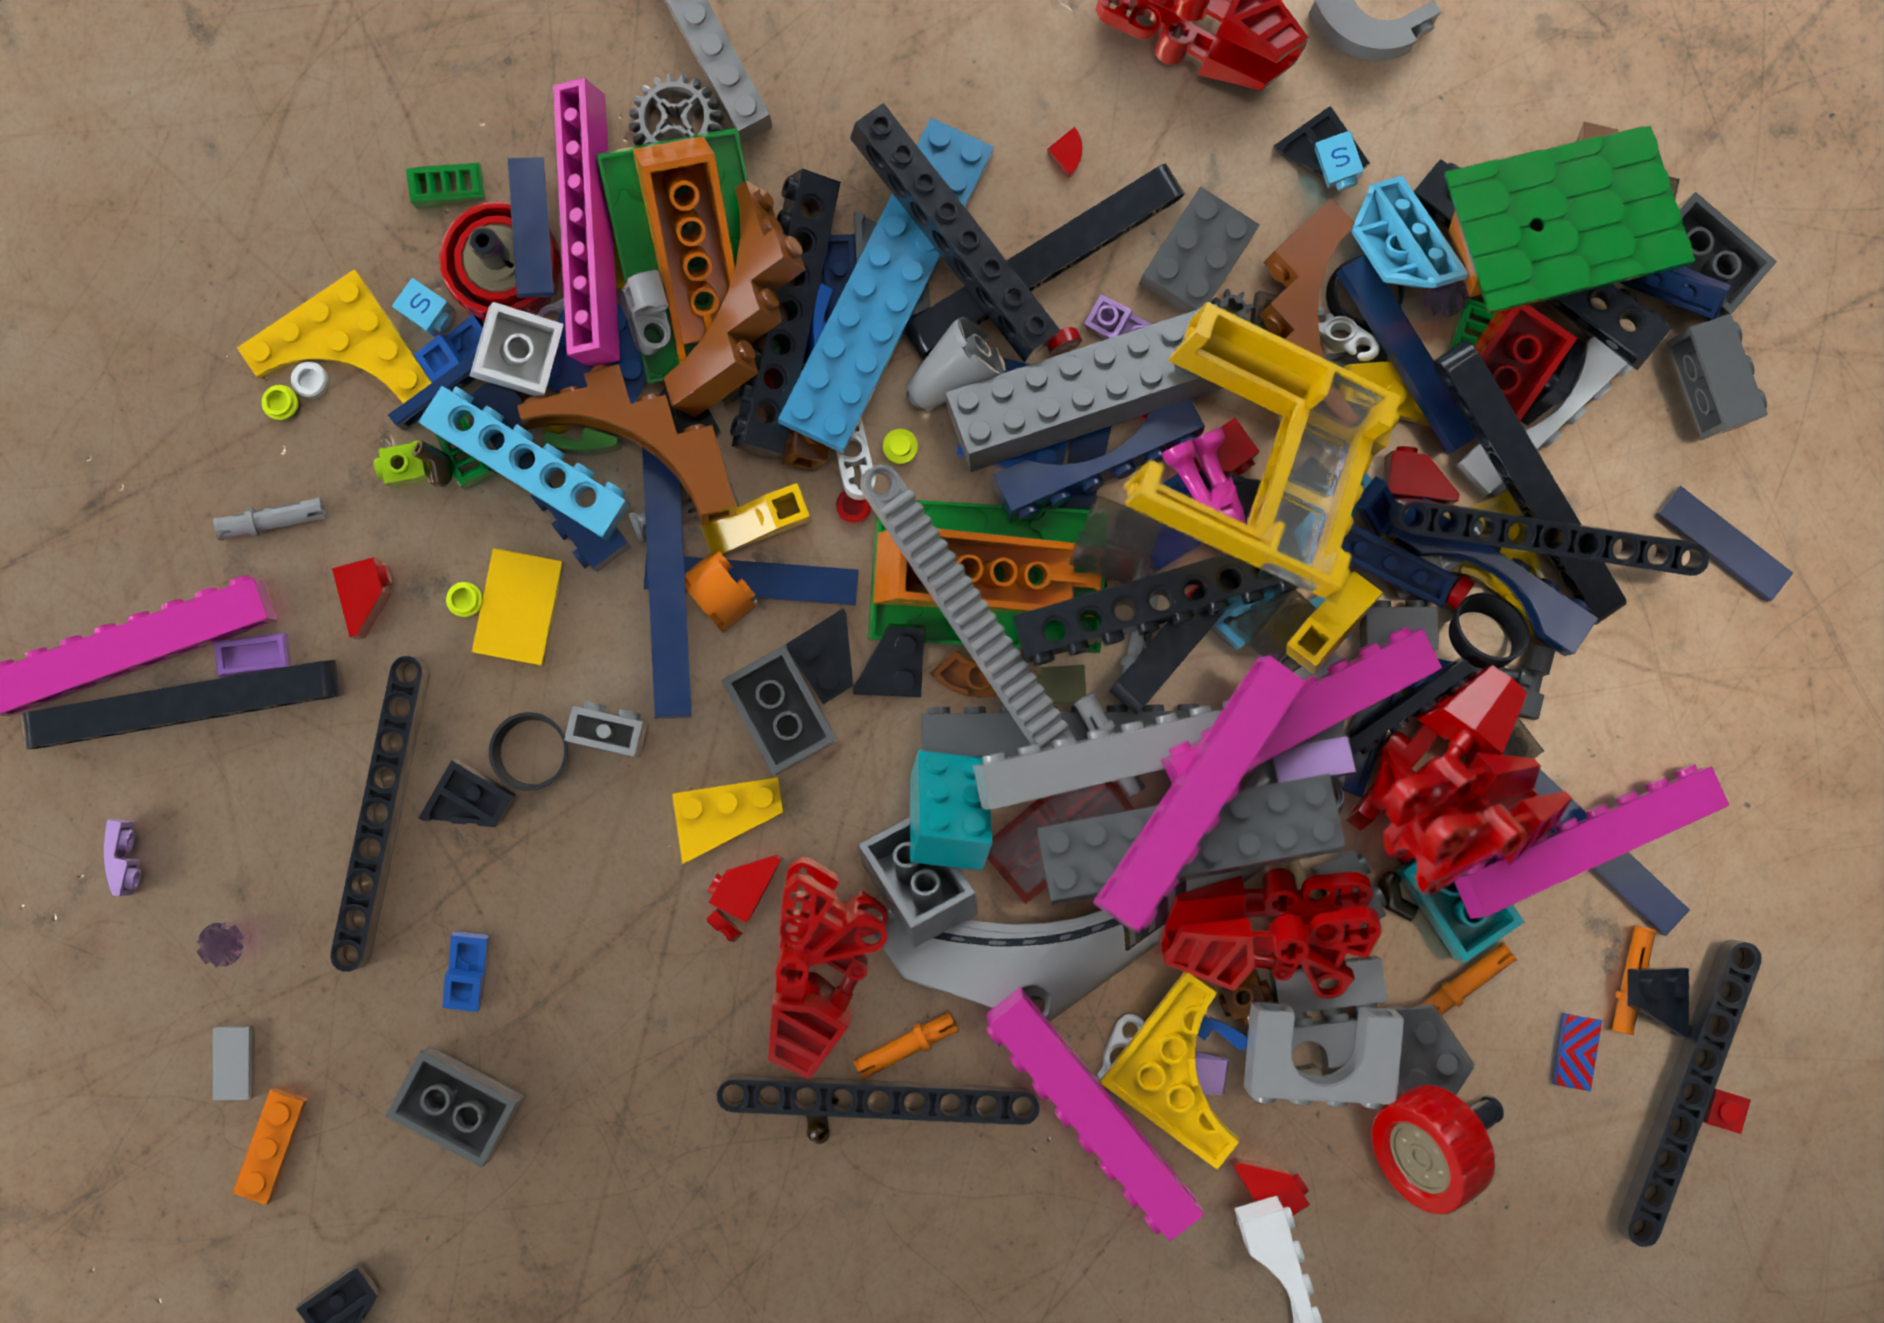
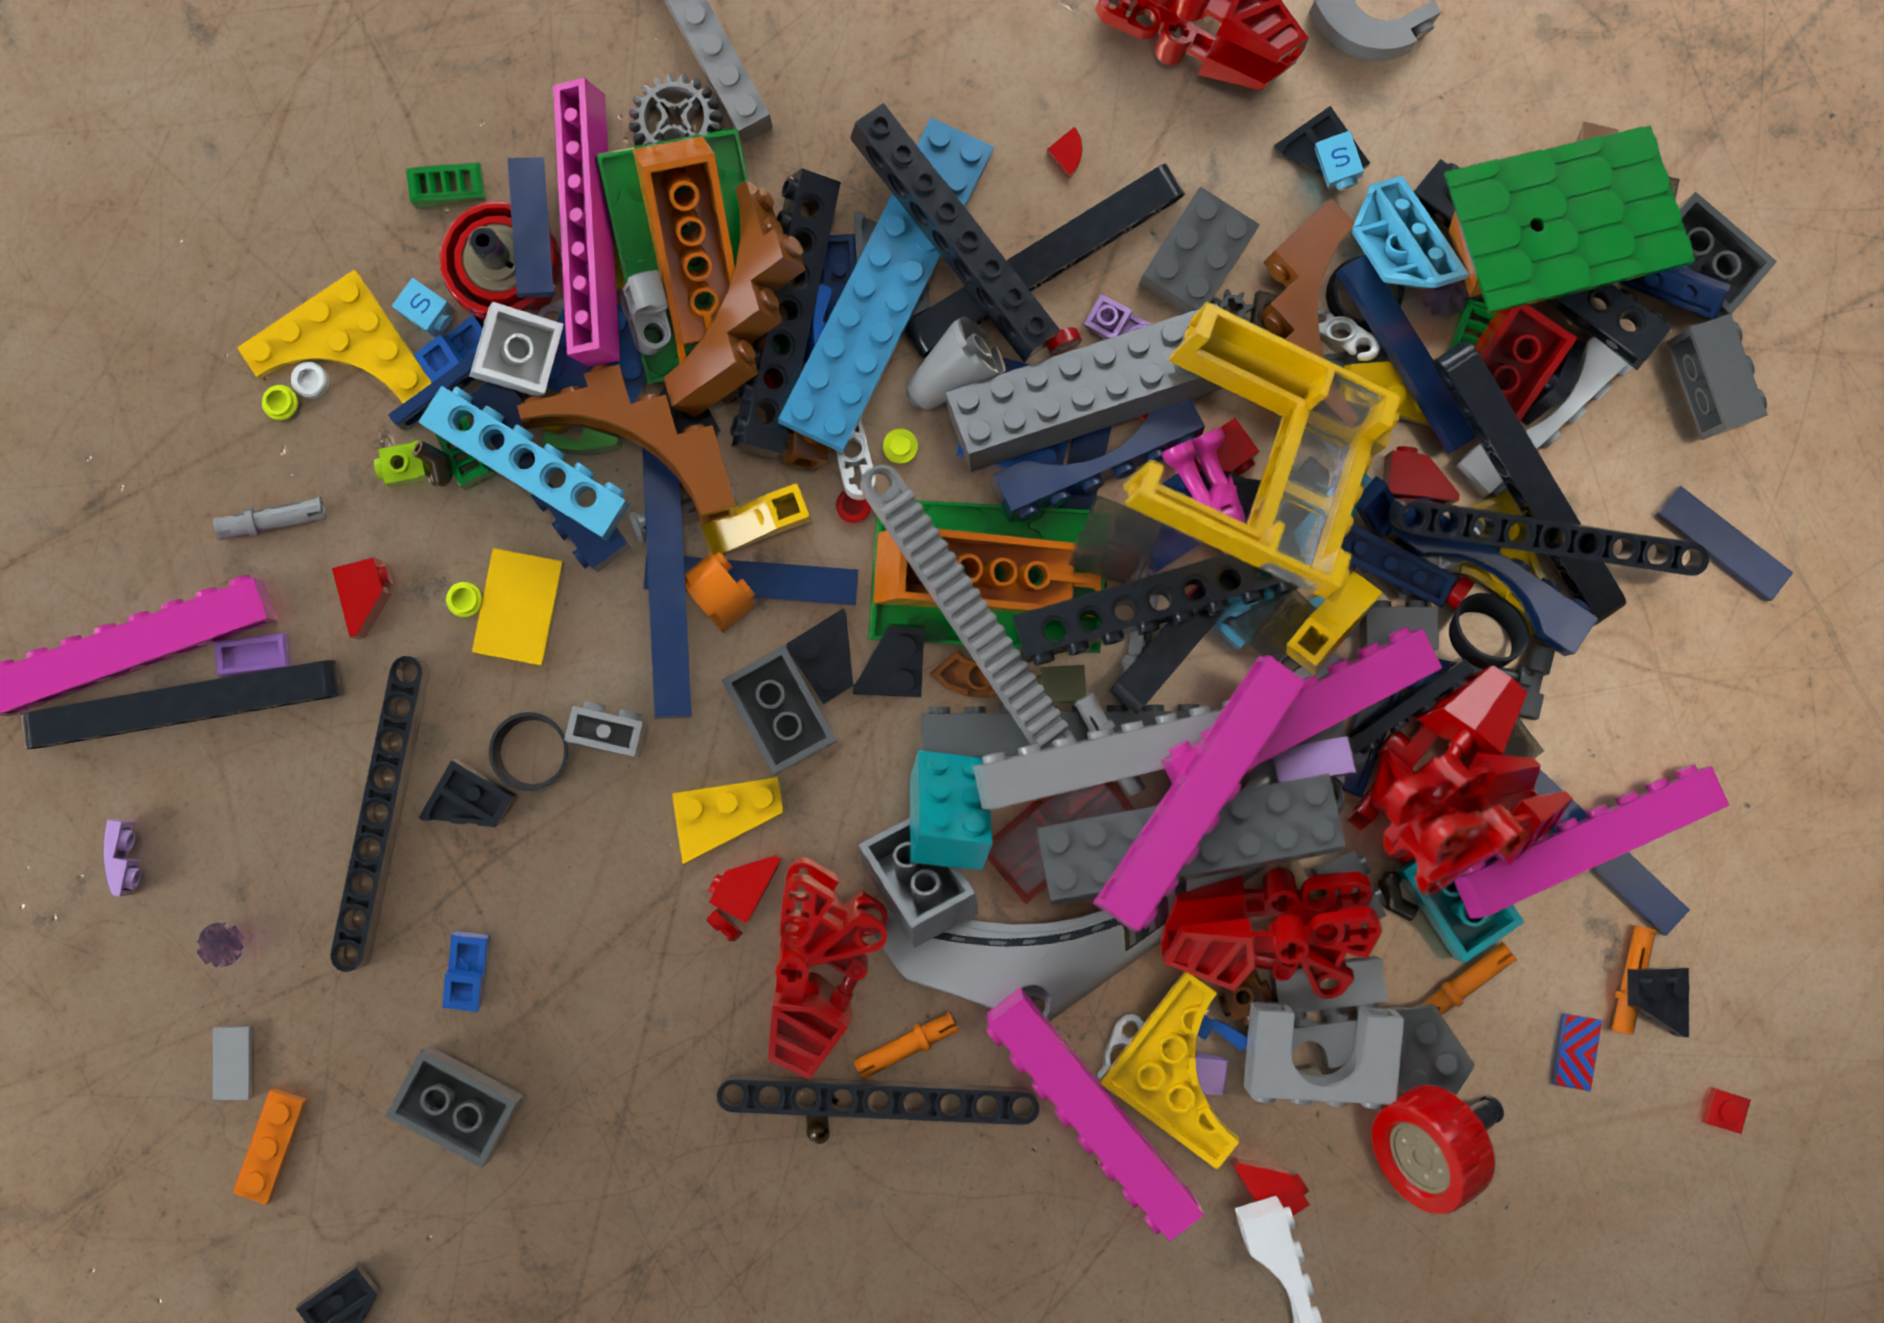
black beam [1617,940,1762,1247] -> none

